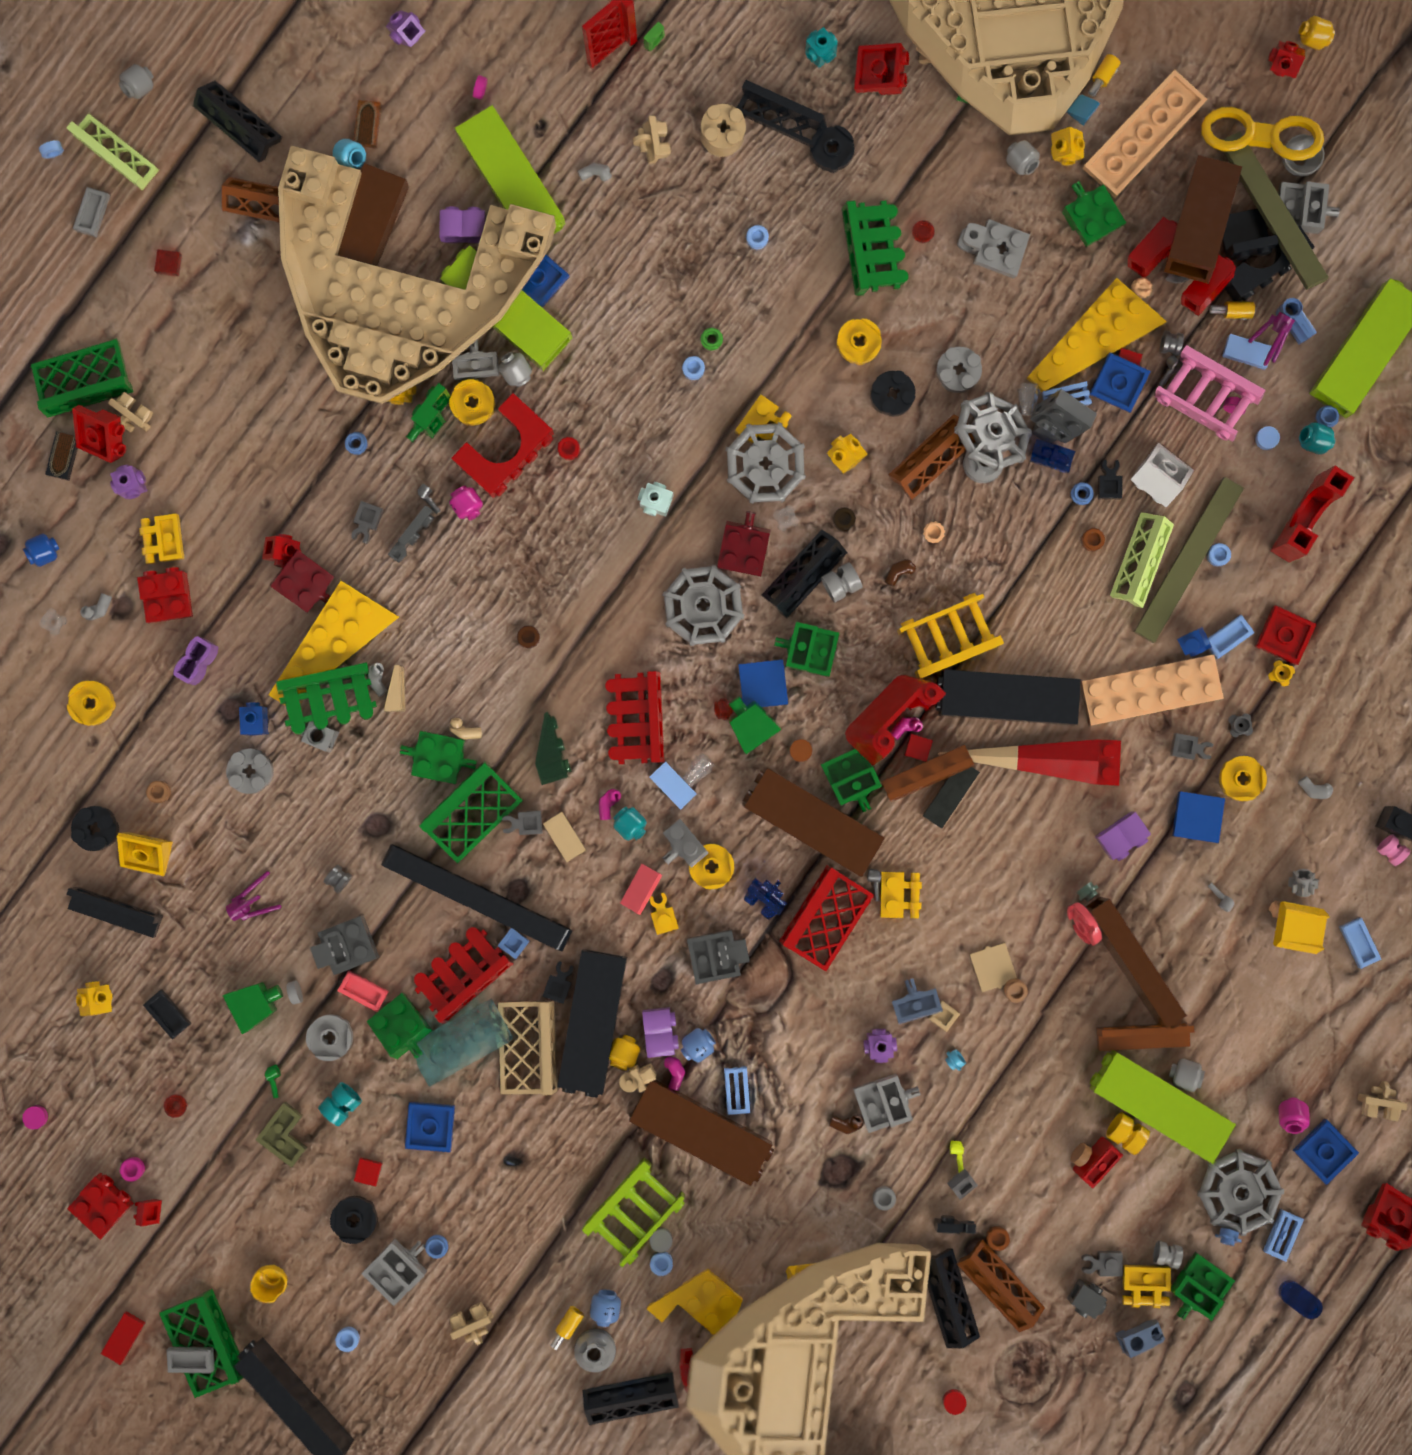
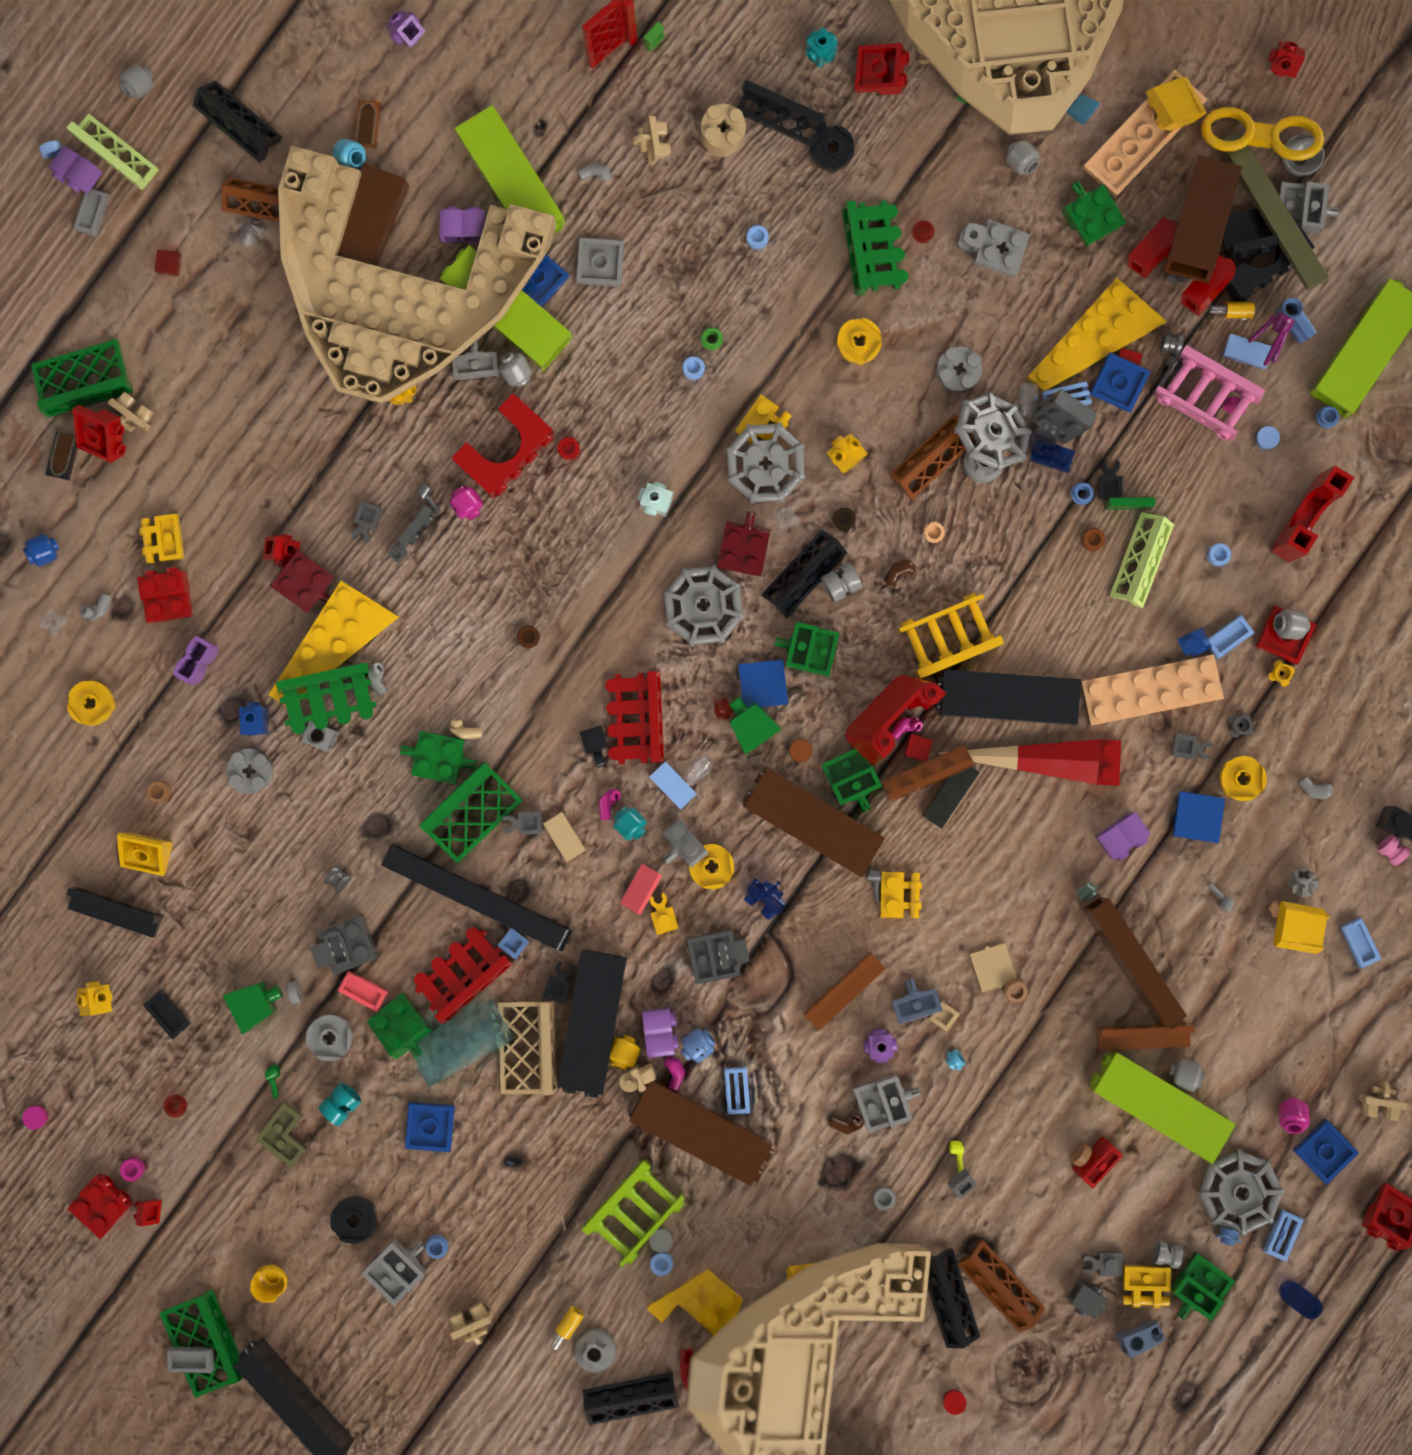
black plate [71,806,119,851] -> none
red tile [101,1311,146,1365] -> none
medium lavender brick [110,465,147,499] -> none
magenta plant [226,871,282,921] -> none
light blue tile [335,1327,360,1352] -> none
medium blue plate [345,432,368,455] -> none
red tile [354,1157,383,1187] -> none
tan slope [384,665,406,712] -> none
green plate [405,383,450,442] -> none
yellow plate [449,379,495,426] -> none
dark pink tile [473,75,488,100] -> none
clear green slope [535,712,572,786] -> none
medium blue head [590,1289,621,1327] -> none
red fence [779,865,874,972] -> none
black plate [870,370,916,417] -> none
black plate [934,1215,976,1234] -> none
dark orange tile [986,1226,1010,1251] -> none
yellow brick [1051,127,1085,166] -> none
coral tile [1067,902,1102,946] -> none
yellow piece [1088,54,1121,96] -> none
yellow wheel [1106,1112,1150,1155] -> none
light nougat piece [1131,277,1153,299] -> none
white slope [1131,443,1194,507] -> none
olive tile [1134,477,1244,643] -> none
yellow head [1299,16,1335,50] -> none
teal head [1299,422,1336,455] -> none
none -> medium lavender brick [48,146,103,194]
none -> light grey tile [576,238,624,287]
none -> black plate [580,726,608,767]
none -> dark orange fence [803,951,885,1031]
none -> green tile [1105,497,1155,510]
none -> yellow slope [1146,77,1206,131]
none -> light grey head [1273,609,1310,640]

